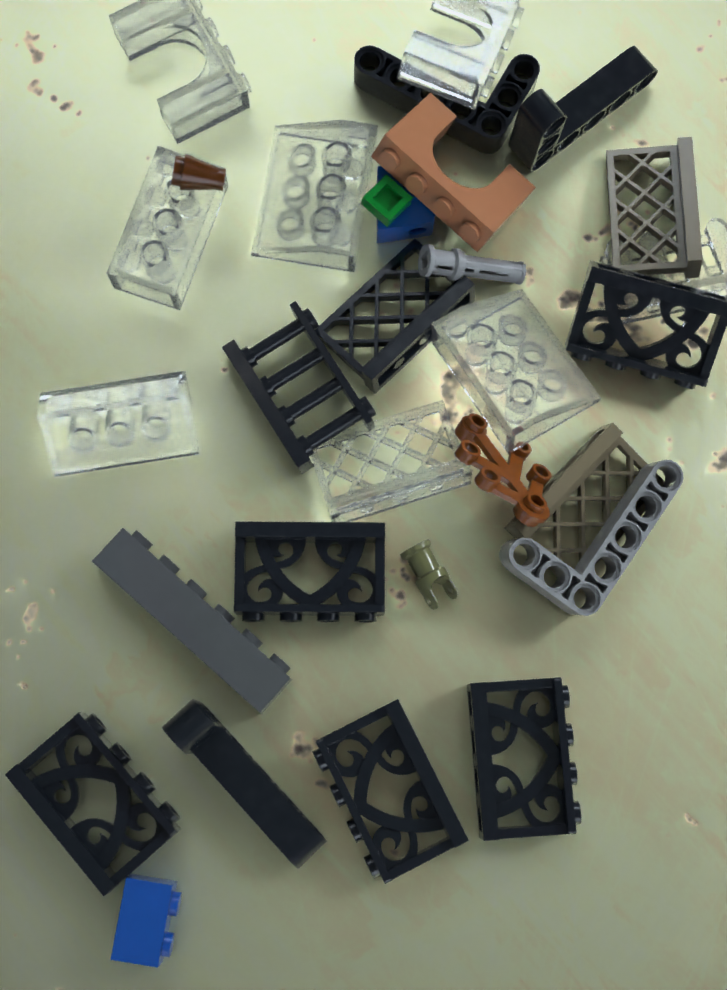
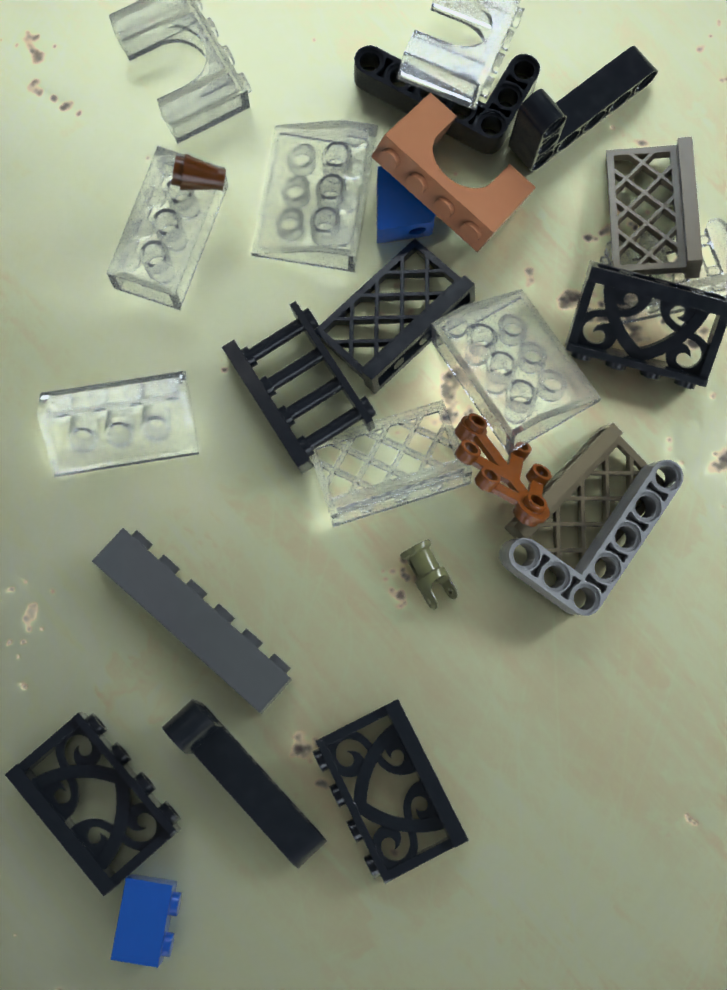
black fence [234,522,385,622] -> none
green plate [361,174,413,227] -> none
light grey pin [418,244,526,285] -> none
black fence [467,677,581,841] -> none

